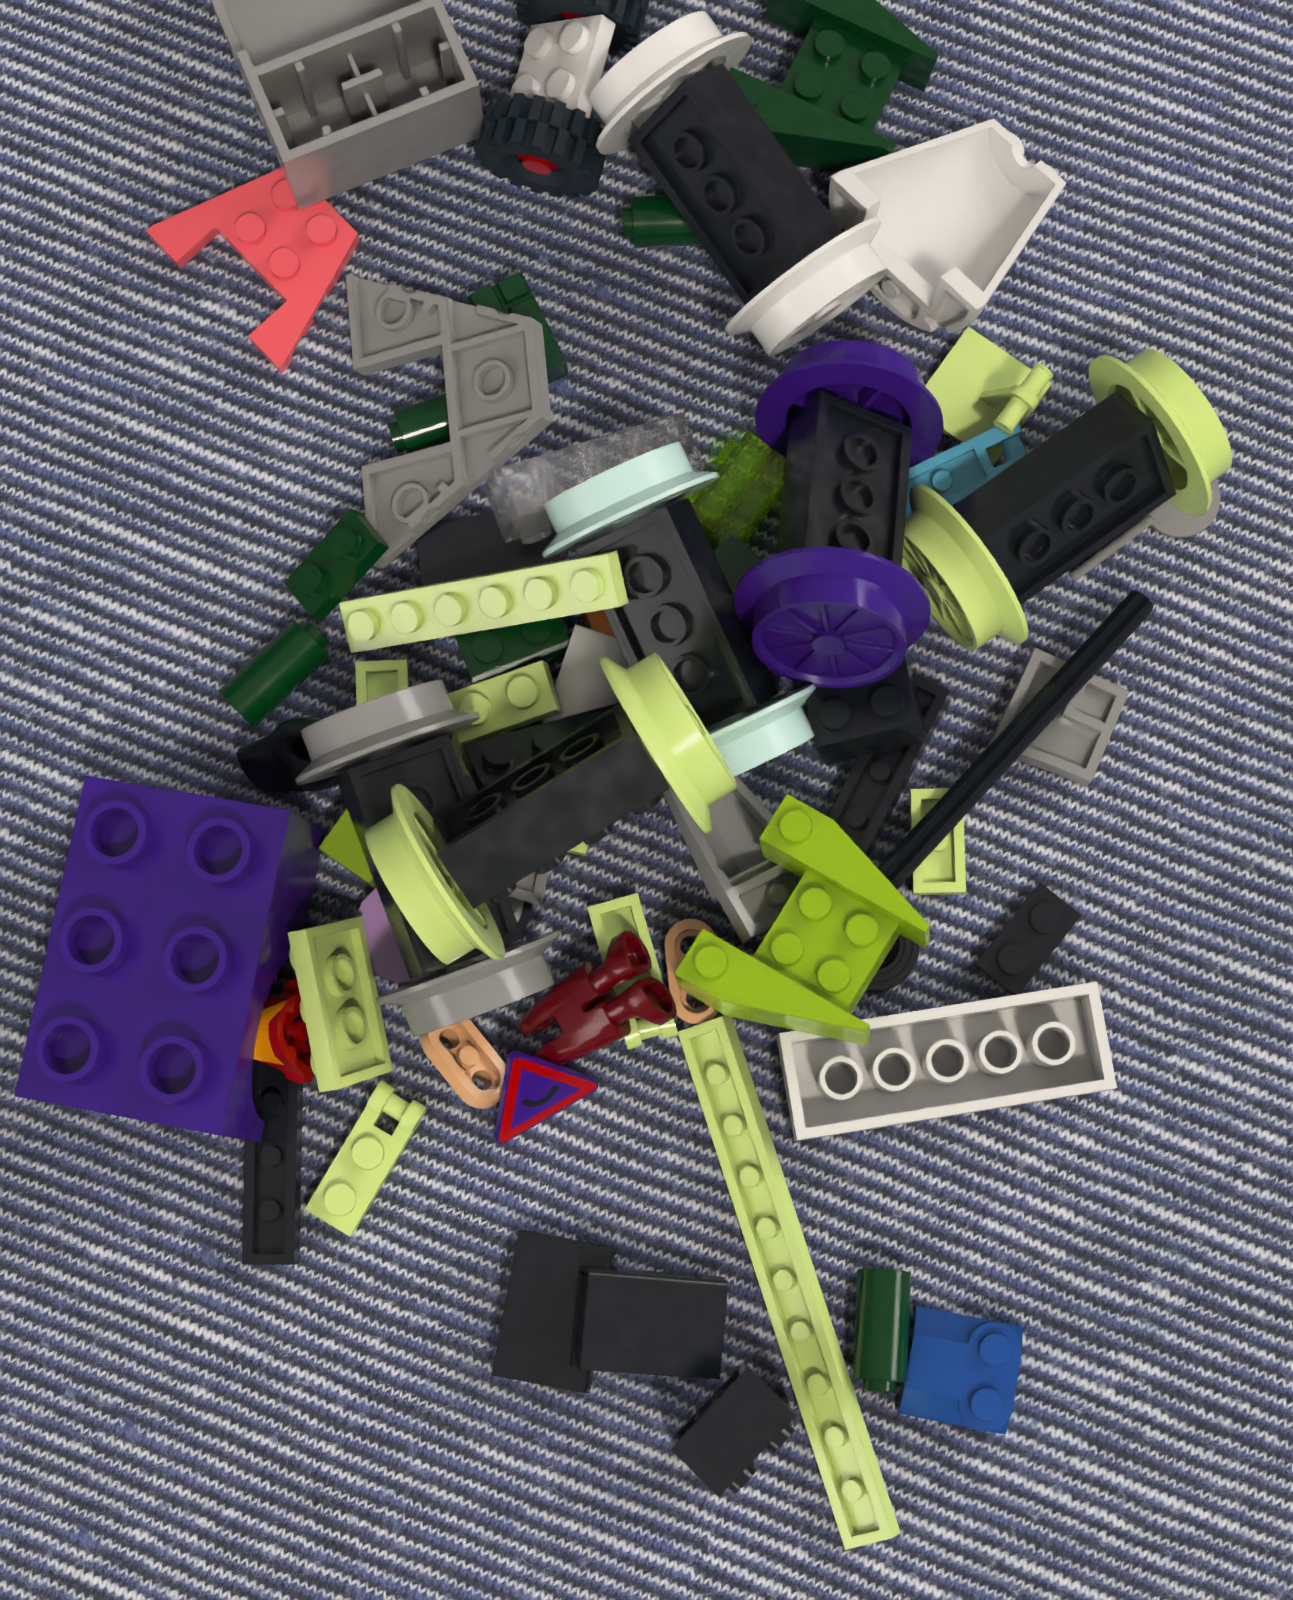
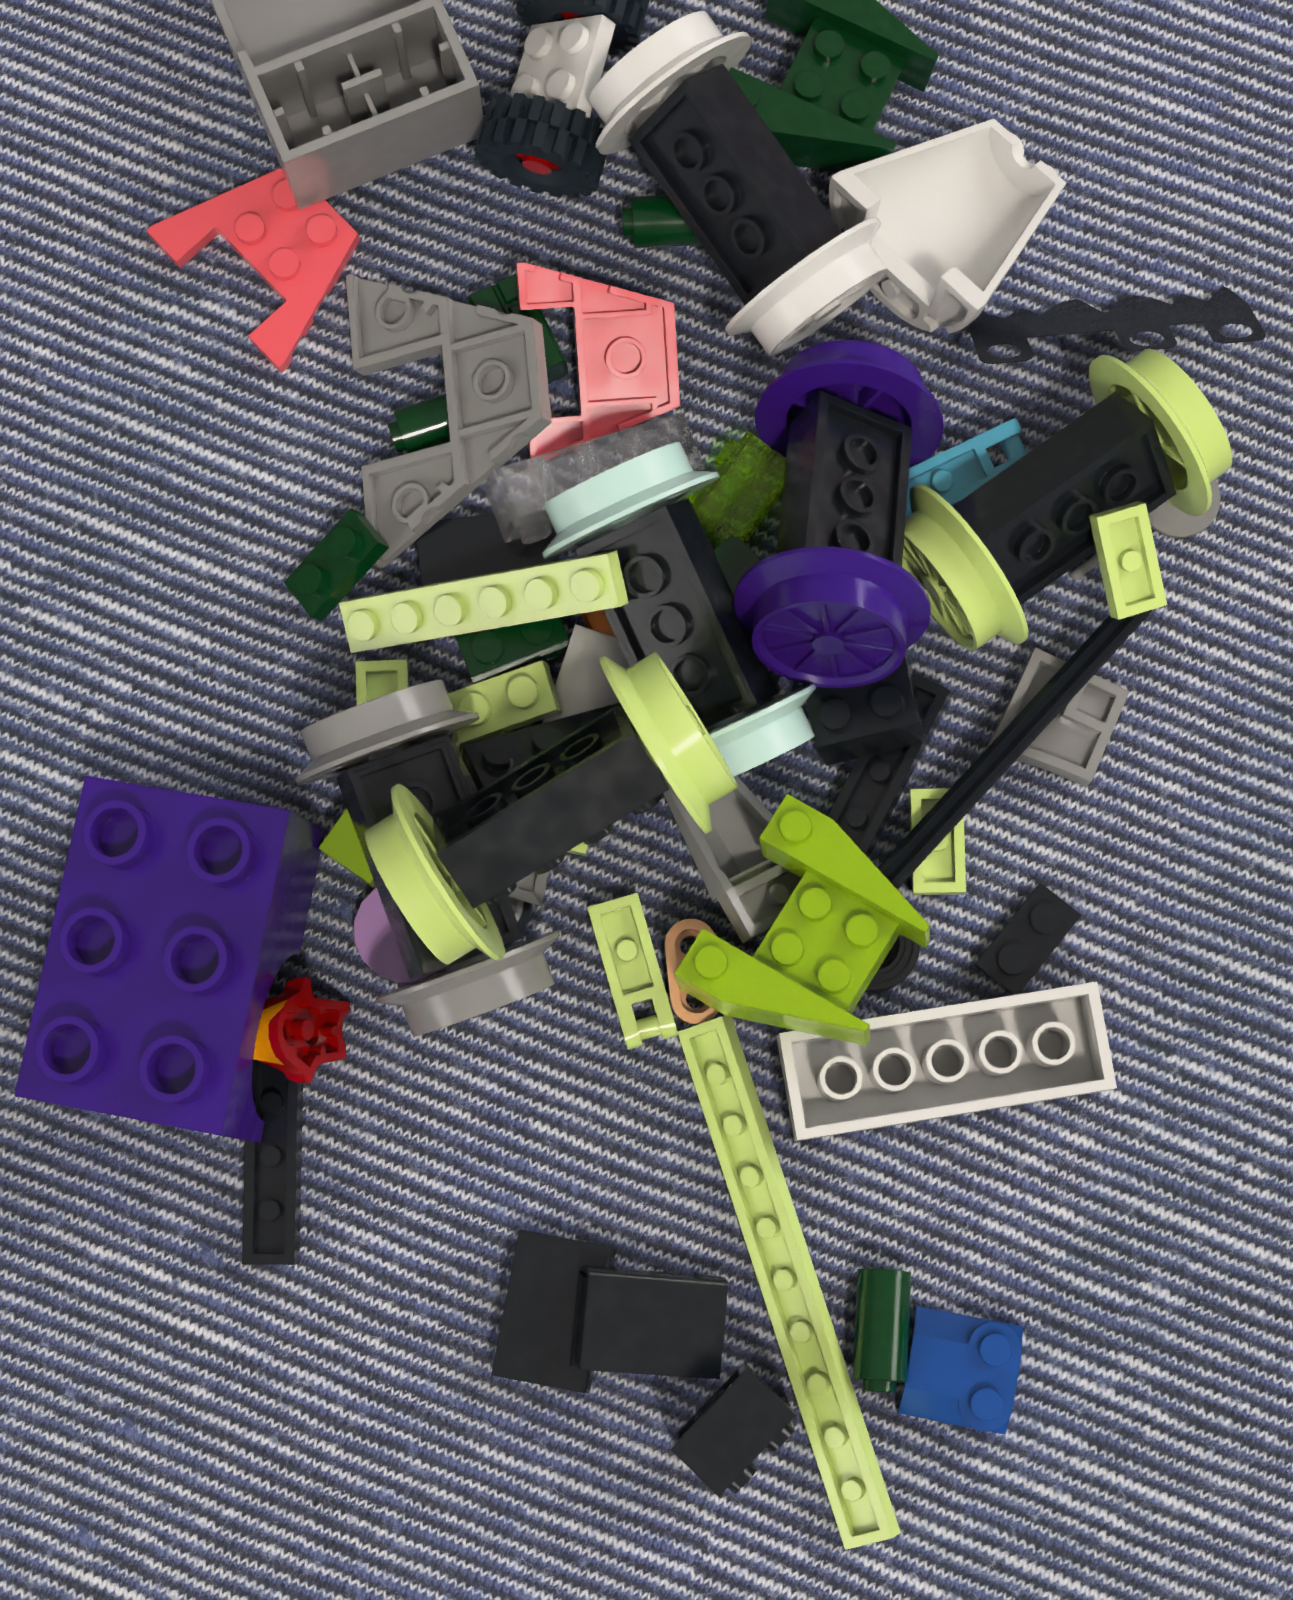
dark green brick [218,620,330,728] -> none
black piece [236,717,340,792] -> none
yellowish green plate [288,916,393,1092] -> none
yellowish green plate [305,1081,427,1237] -> none
light nougat plate [421,1019,506,1109] -> none
piece [494,1051,599,1144] -> none
dark red piece [518,930,677,1065] -> none
yellowish green plate [925,326,1053,466] -> none
none -> coral wing [516,262,680,466]
none -> black piece [969,286,1266,364]
none -> yellowish green plate [1089,501,1167,620]

